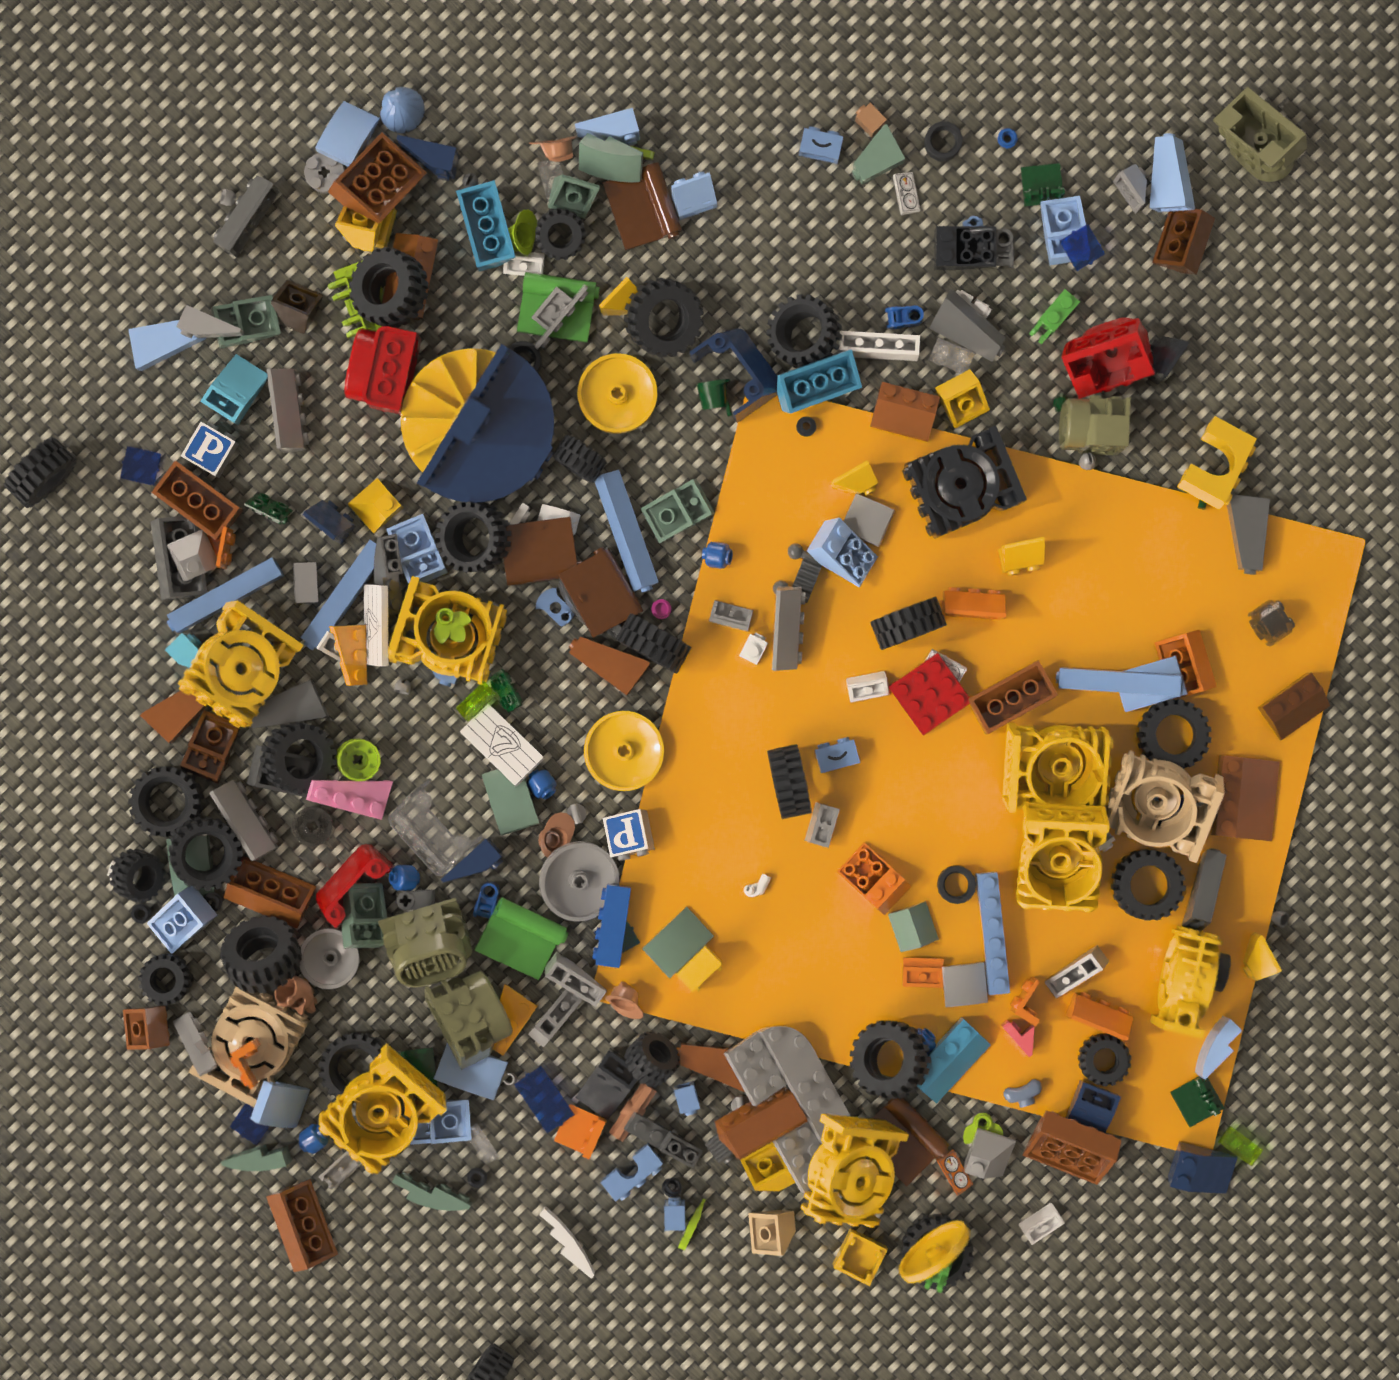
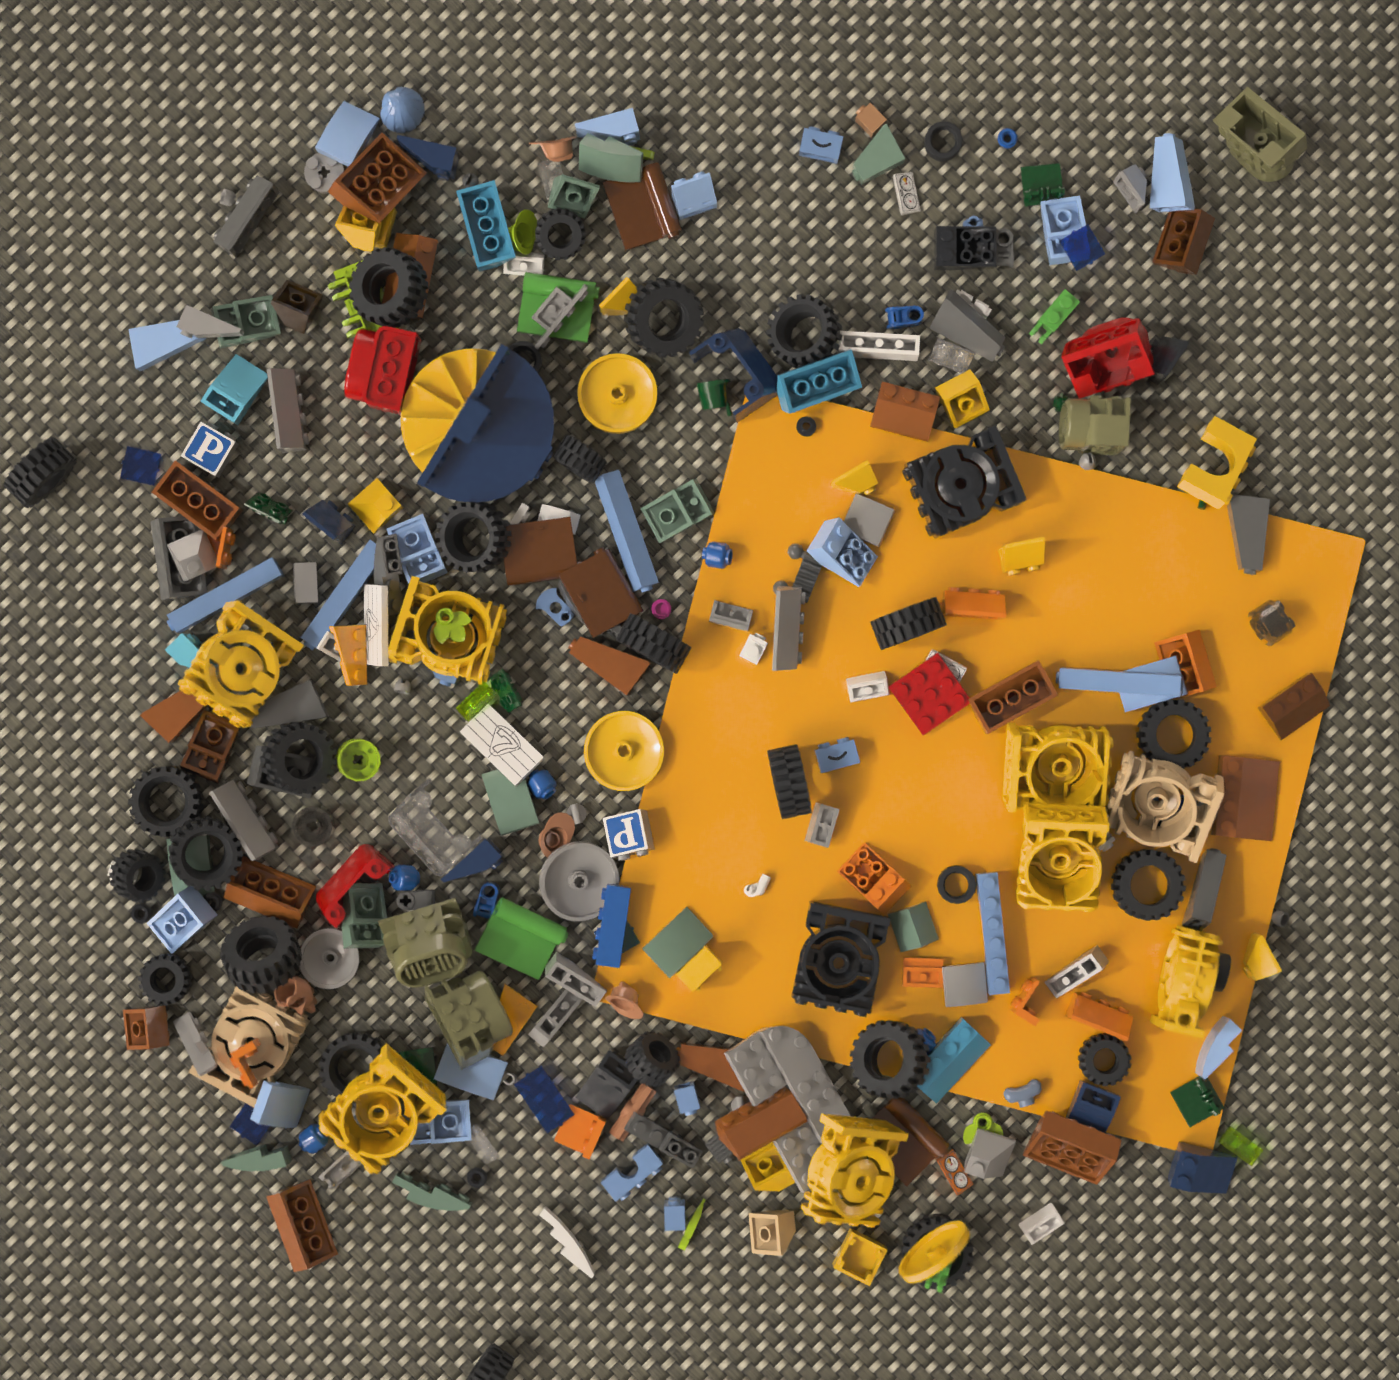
bright pink wing [306,780,393,820] -> none
black plate [662,1178,681,1198] -> none
coral slope [1001,1020,1034,1057] -> none
none -> black brick [791,901,891,1017]

